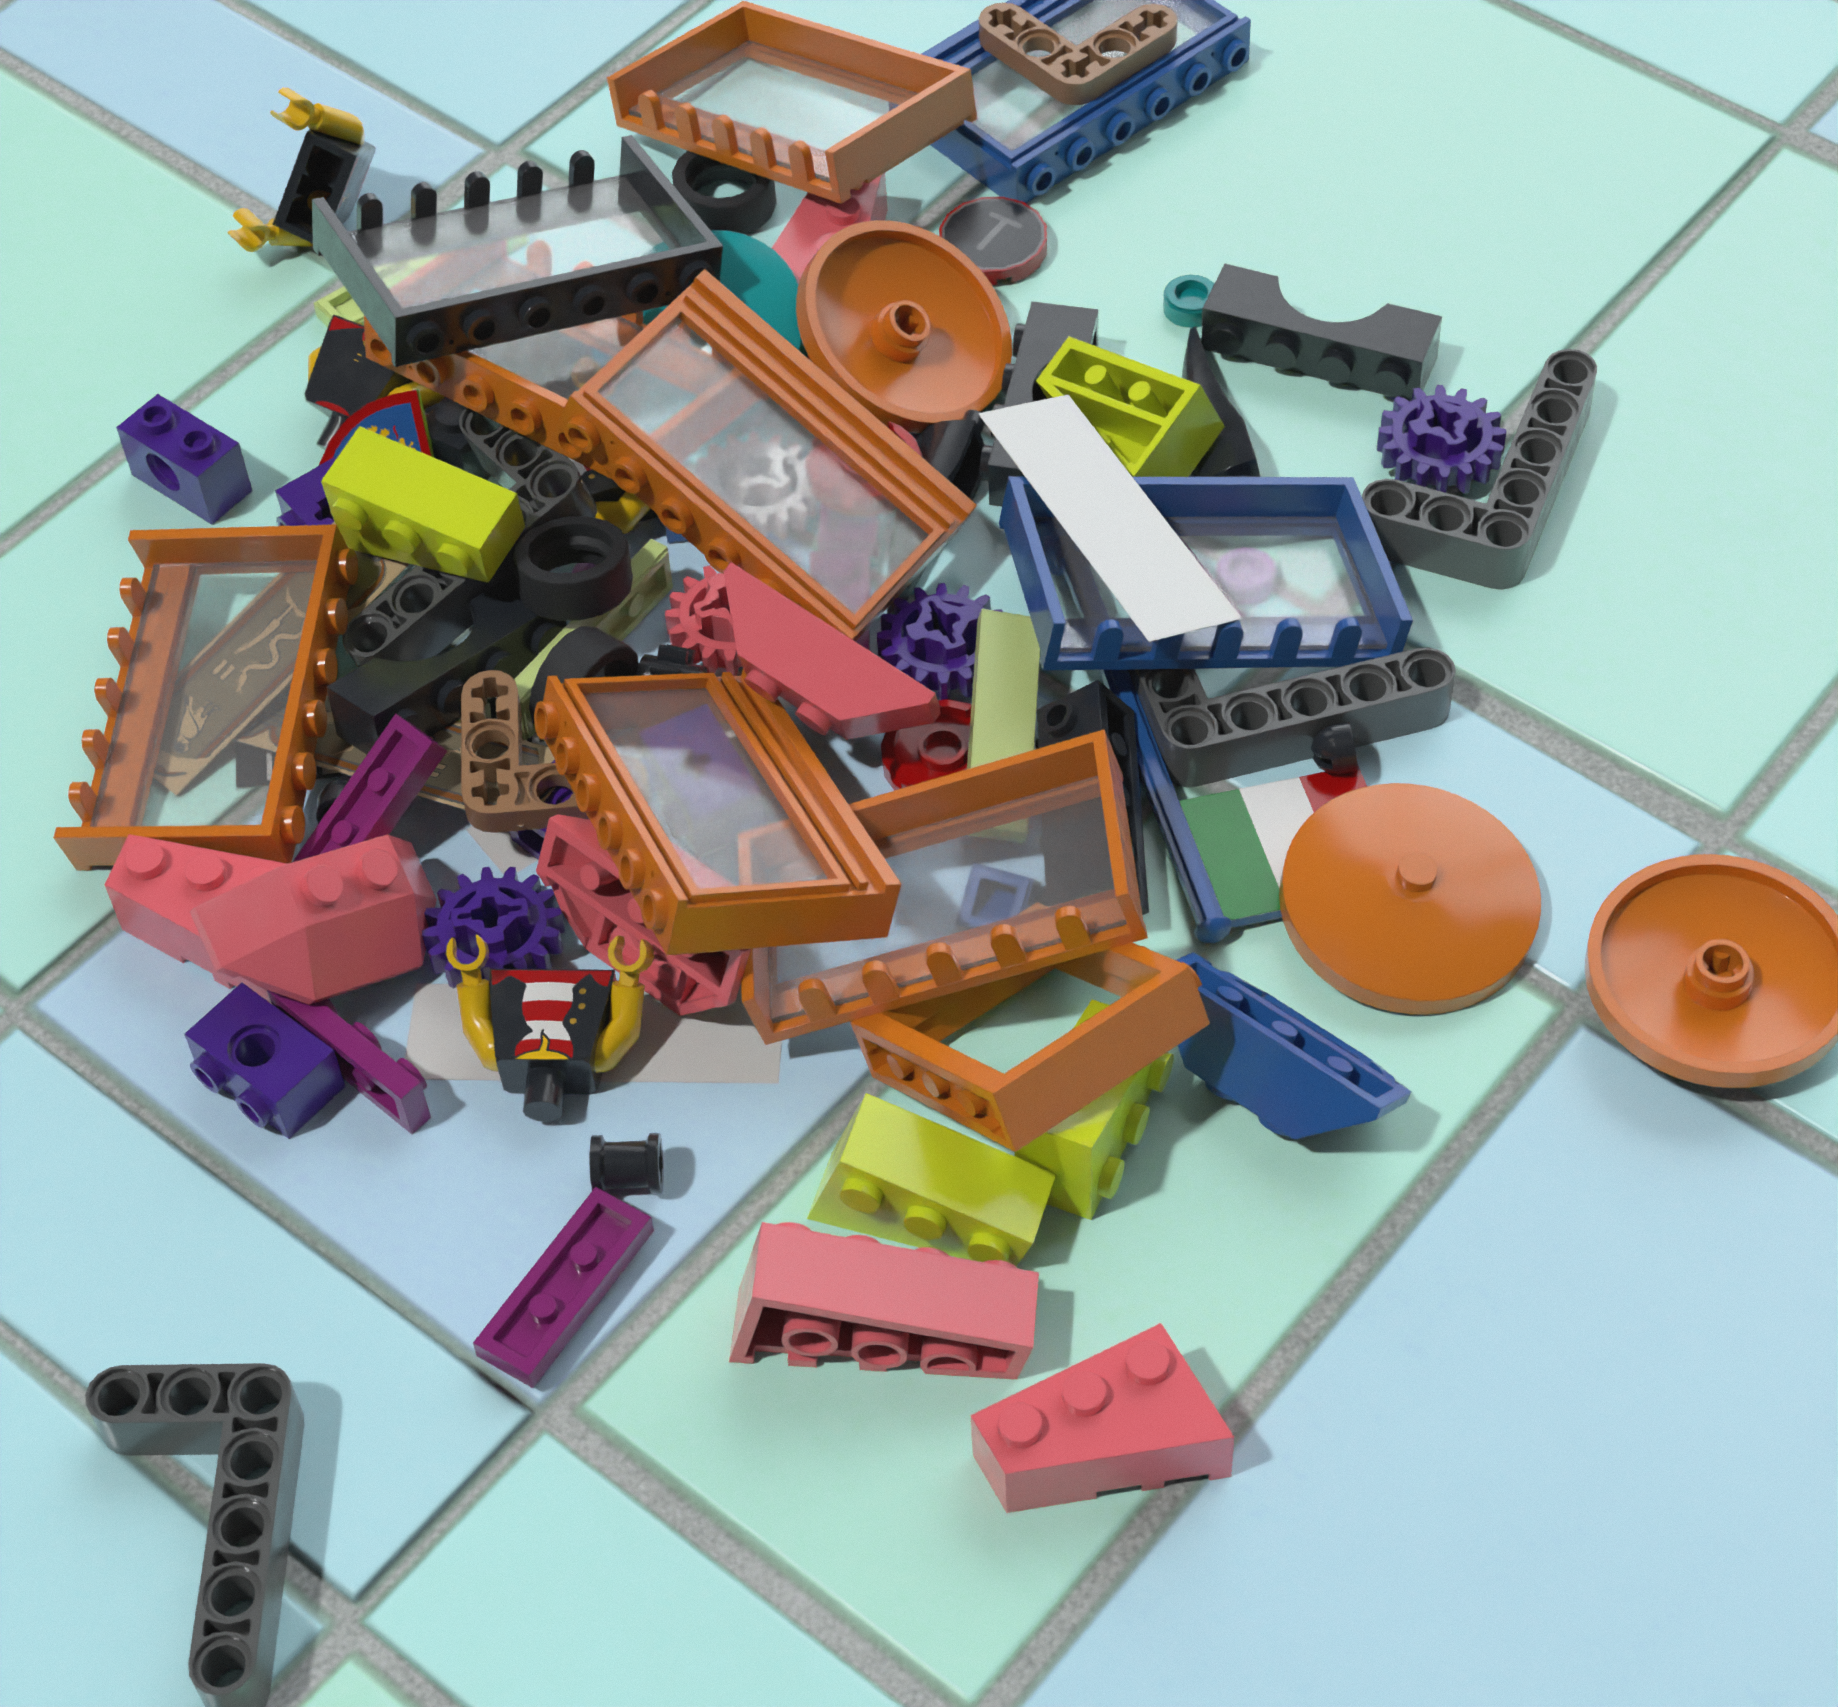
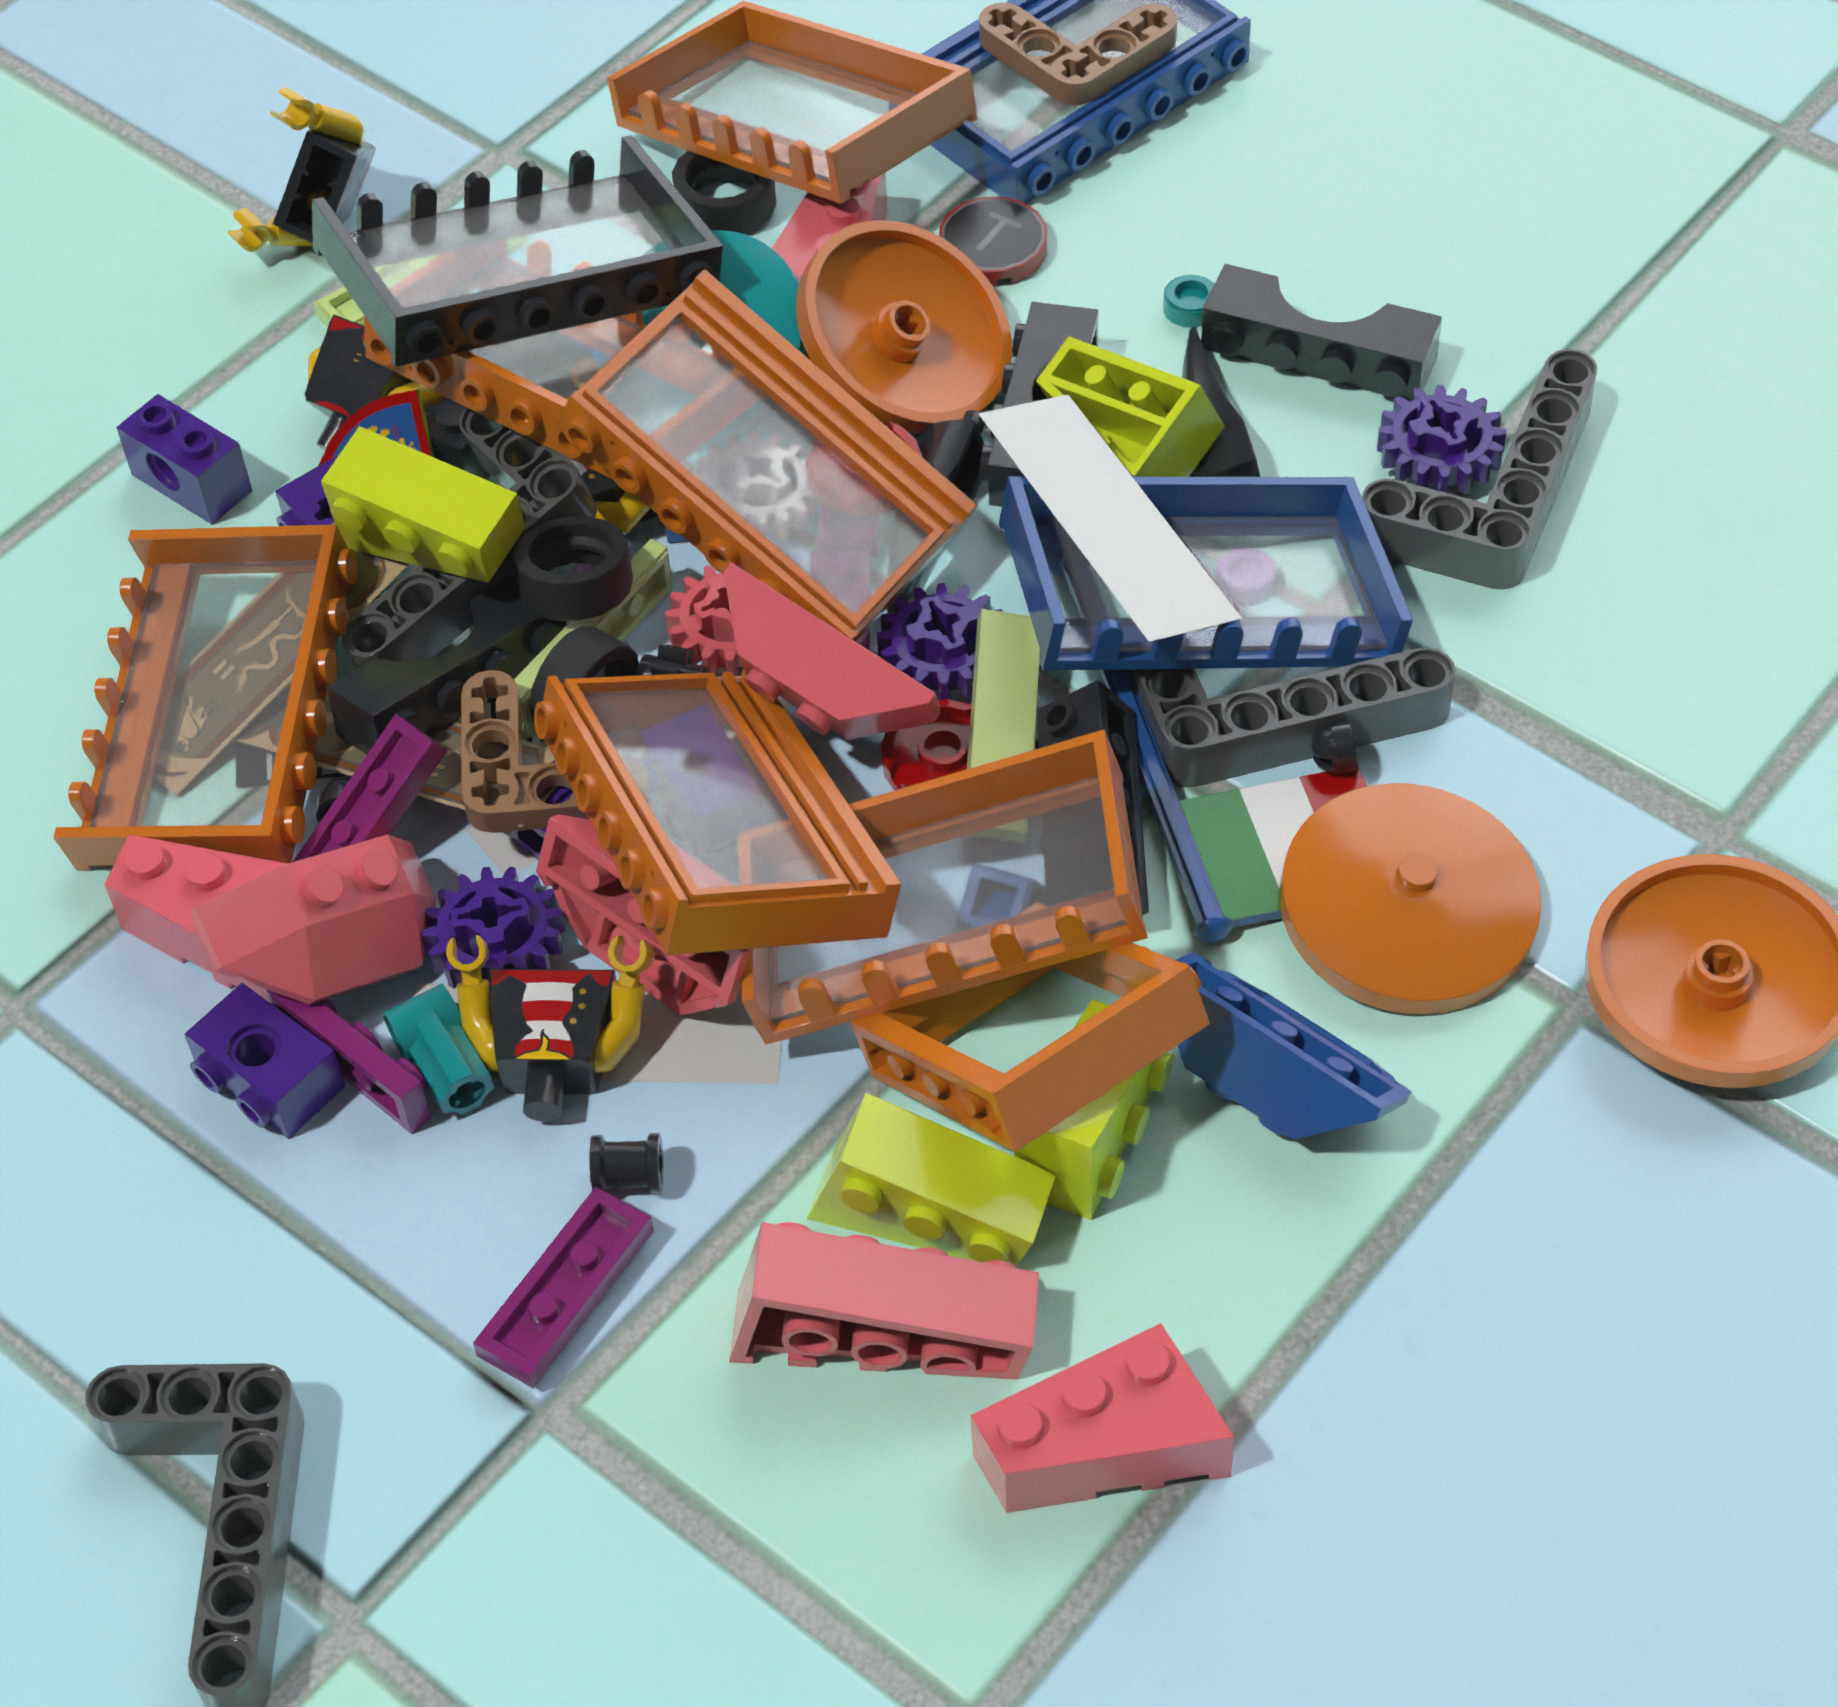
none -> teal piece [382,983,494,1115]

